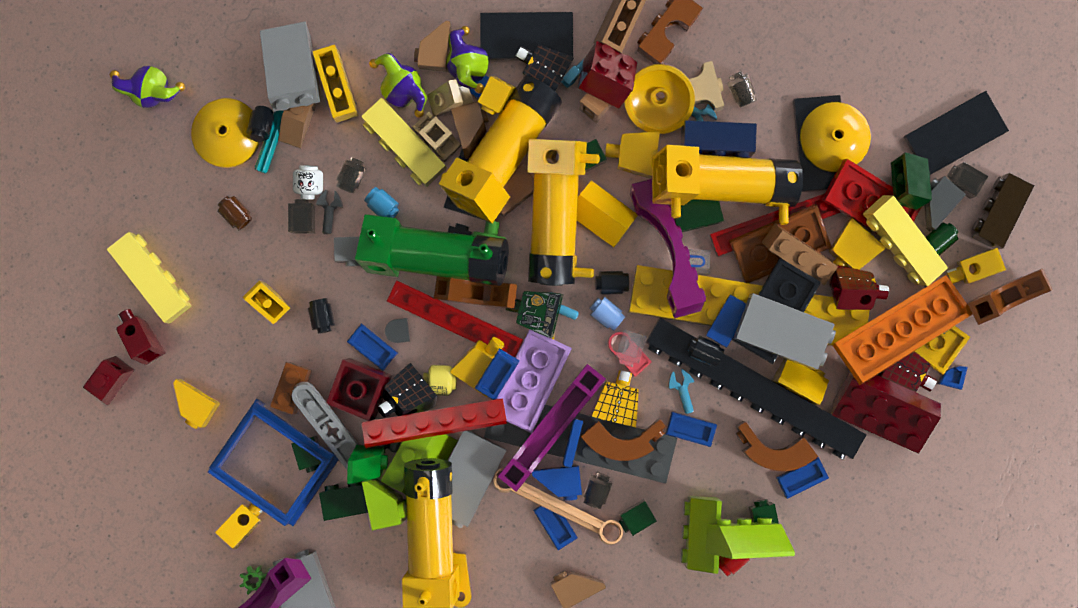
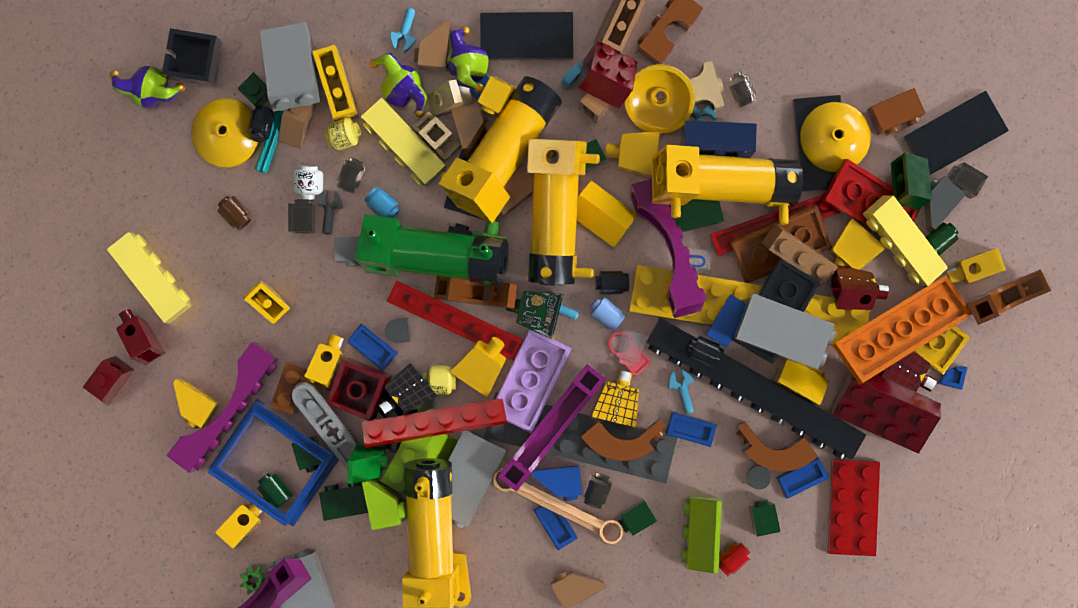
black brick [308,298,335,334] -> none
blue tile [475,348,520,400] -> none
black torso [515,43,574,91] -> none
blue tile [563,419,583,468] -> none
lime slope [706,518,795,559] -> none
dark brown brick [972,173,1035,250] -> none
none -> black piece [162,28,222,87]
none -> magenta arch [167,342,278,473]
none -> dark green brick [237,72,269,107]
none -> dark green brick [257,473,293,508]
none -> yellow torso [304,334,344,391]
none -> light yellow head [325,117,361,151]
none -> medium azure bar [391,8,416,53]
none -> dark grey tile [747,466,771,490]
none -> red plate [828,459,880,557]
none -> dark orange brick [867,88,926,136]

